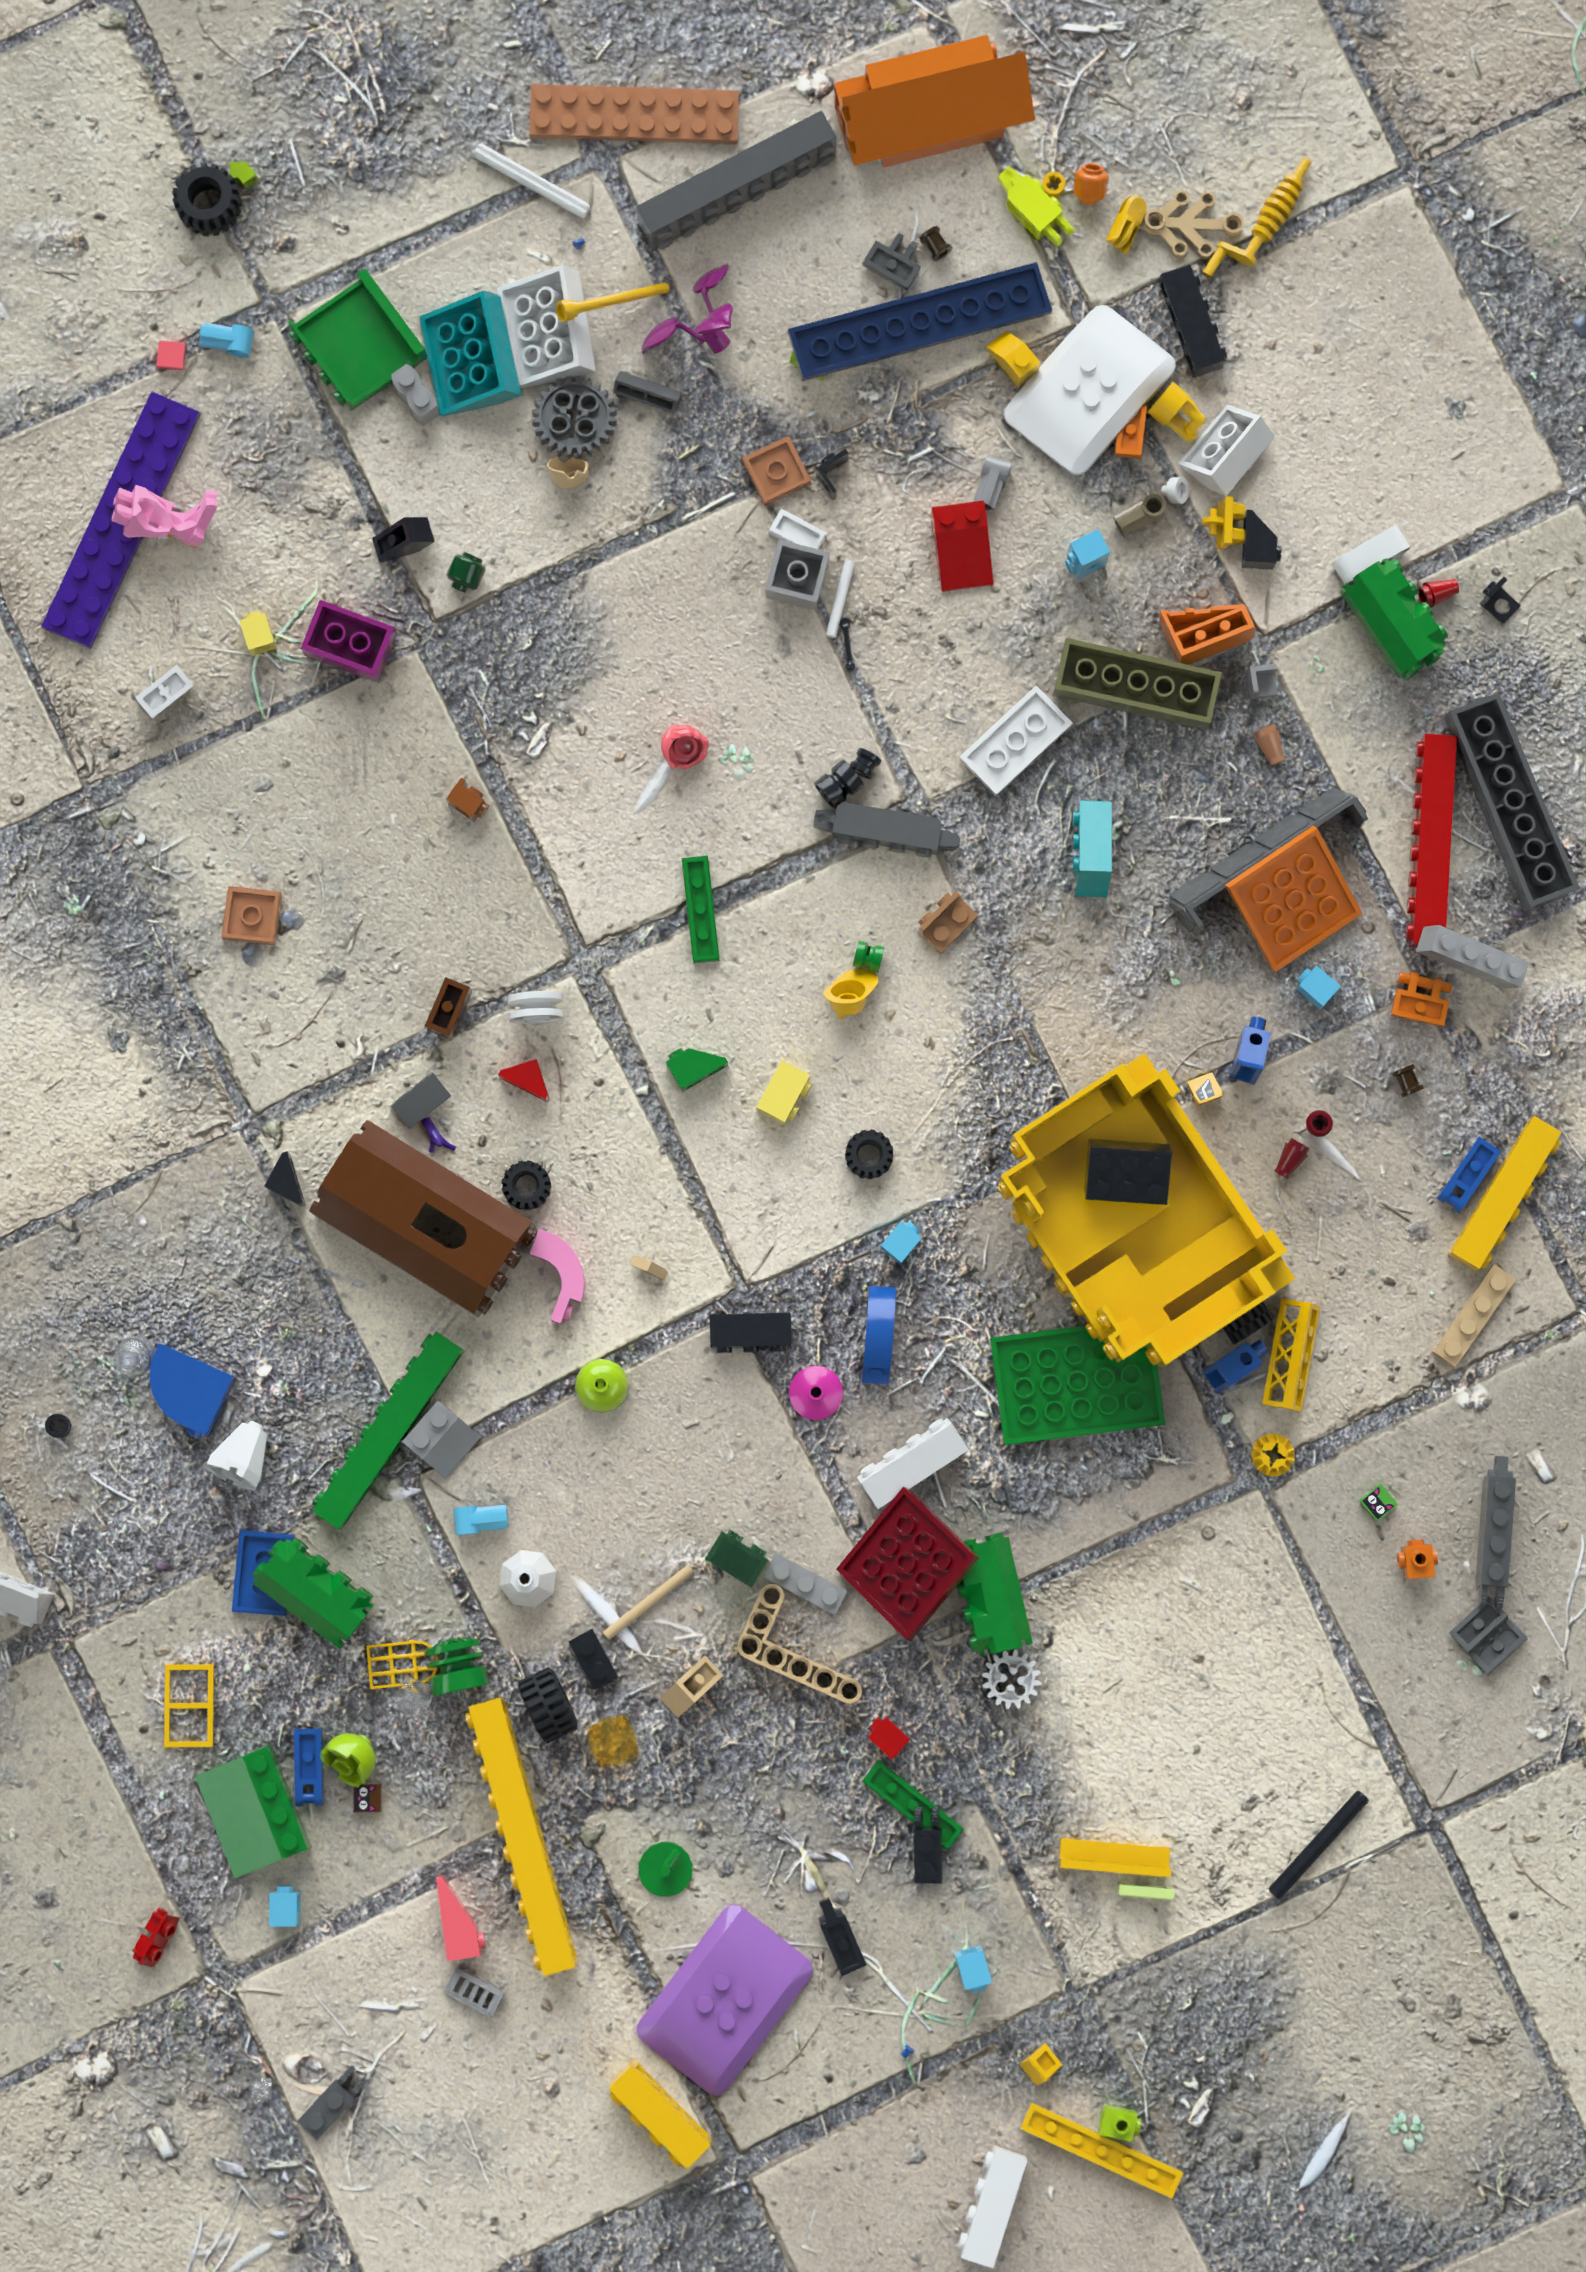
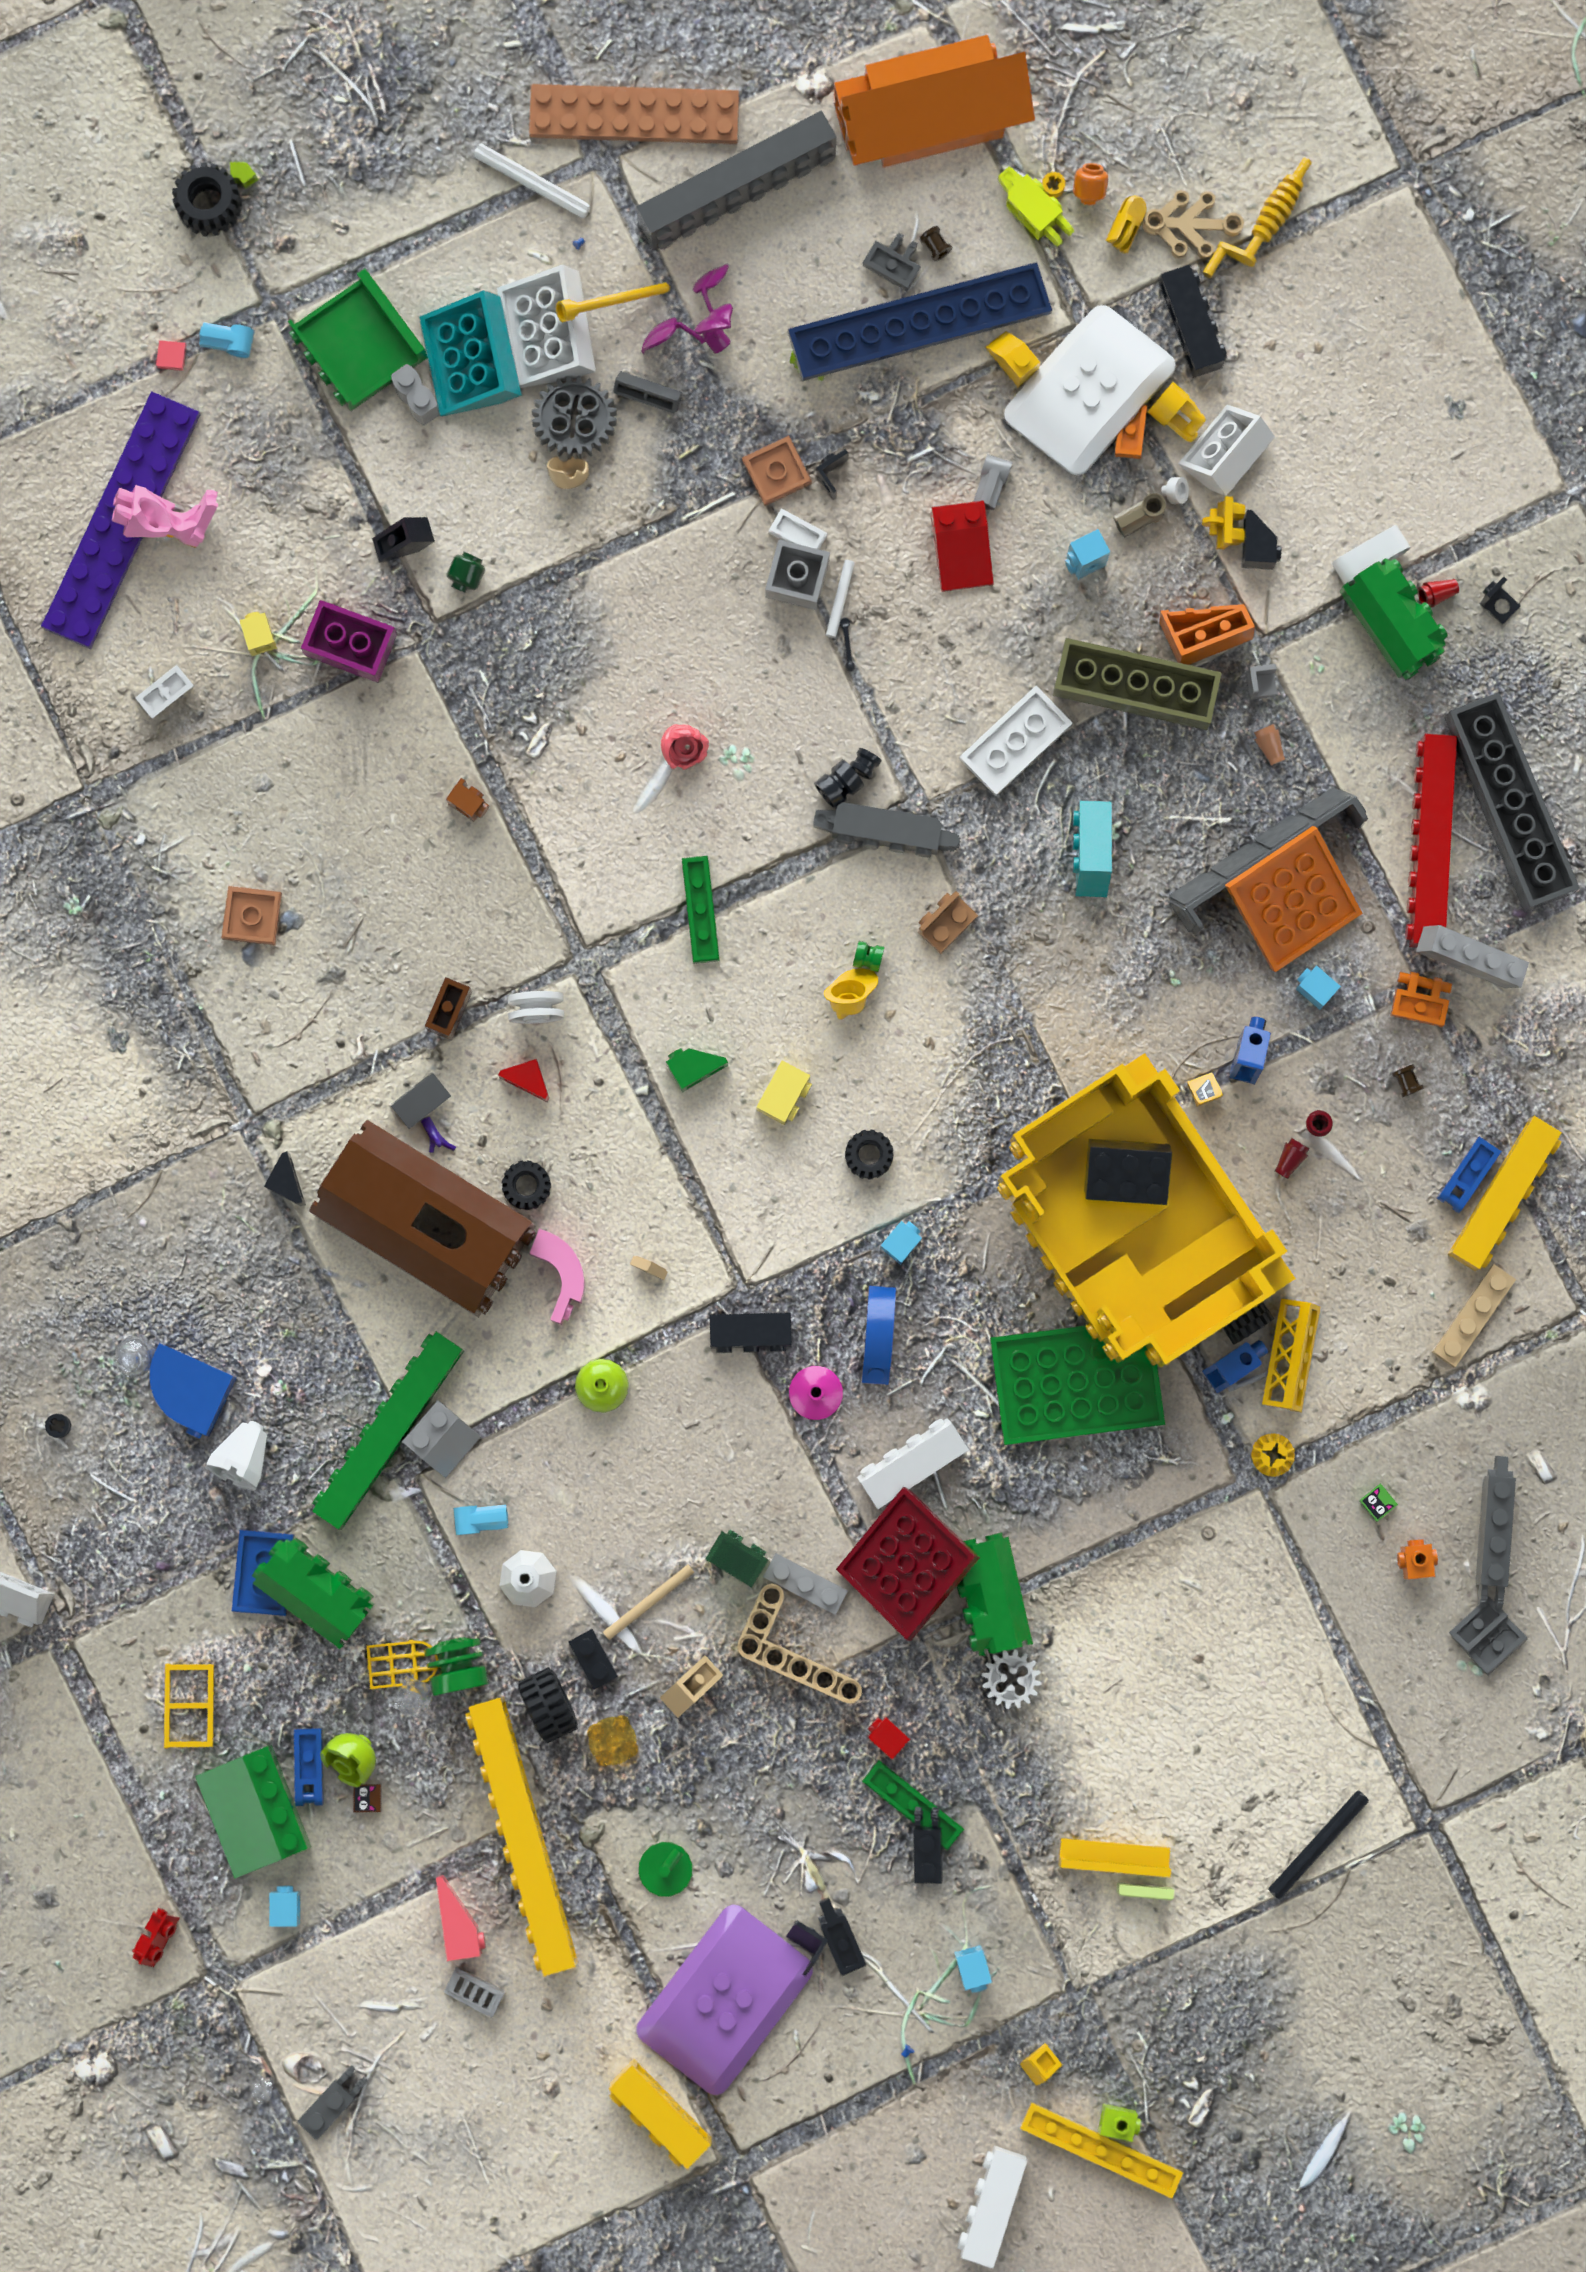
none -> black bracket [786,1920,828,1976]

